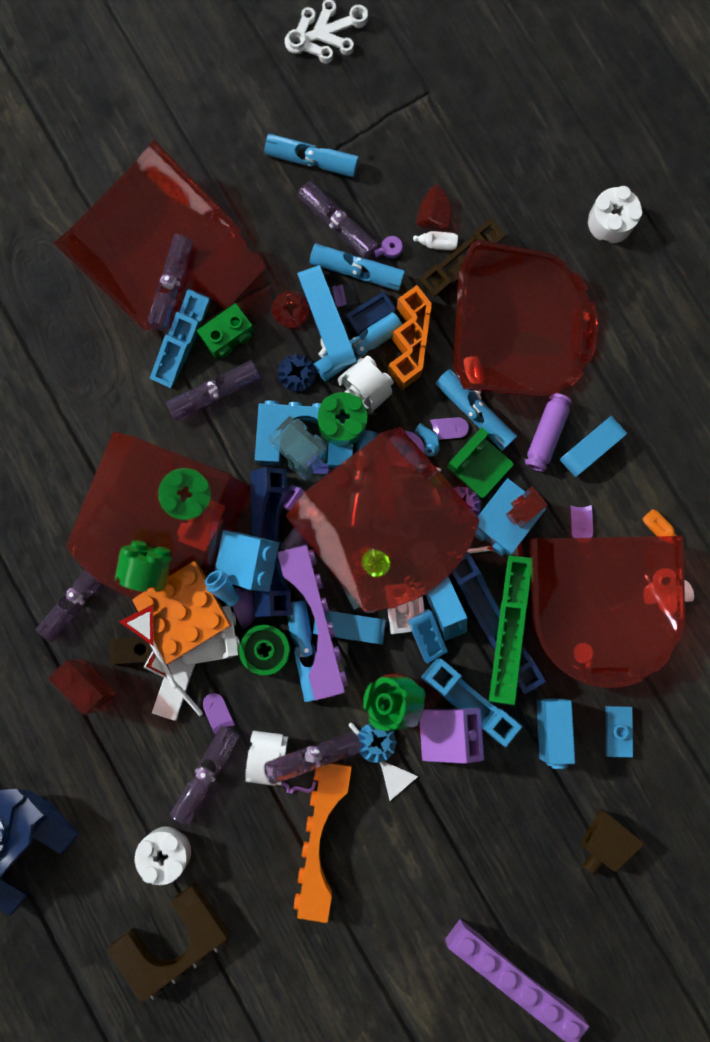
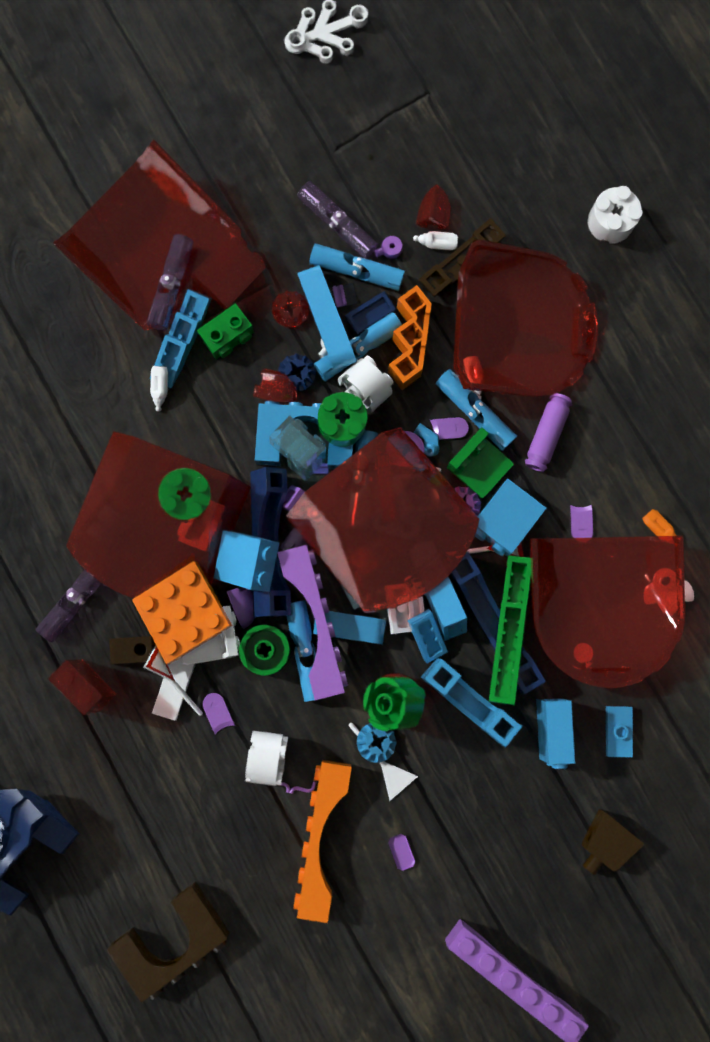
green brick [115,540,171,592] -> none
white piece [119,604,177,689] -> none
white brick [135,827,191,885] -> none
clear purple piece [166,360,261,421] -> none
clear purple piece [170,725,240,825] -> none
dark azure cone [205,570,240,606] -> none
dark azure piece [264,134,359,177] -> none
clear purple piece [264,732,361,784] -> none
clear neon green wheel [362,549,390,577] -> none
medium lavender brick [420,708,484,763] -> none
clear red brick [506,486,548,528] -> none
dark azure beam [559,415,627,477] -> none
none -> white piece [150,366,168,412]
none -> clear red brick [253,368,297,402]
none -> medium lavender piece [388,834,415,871]

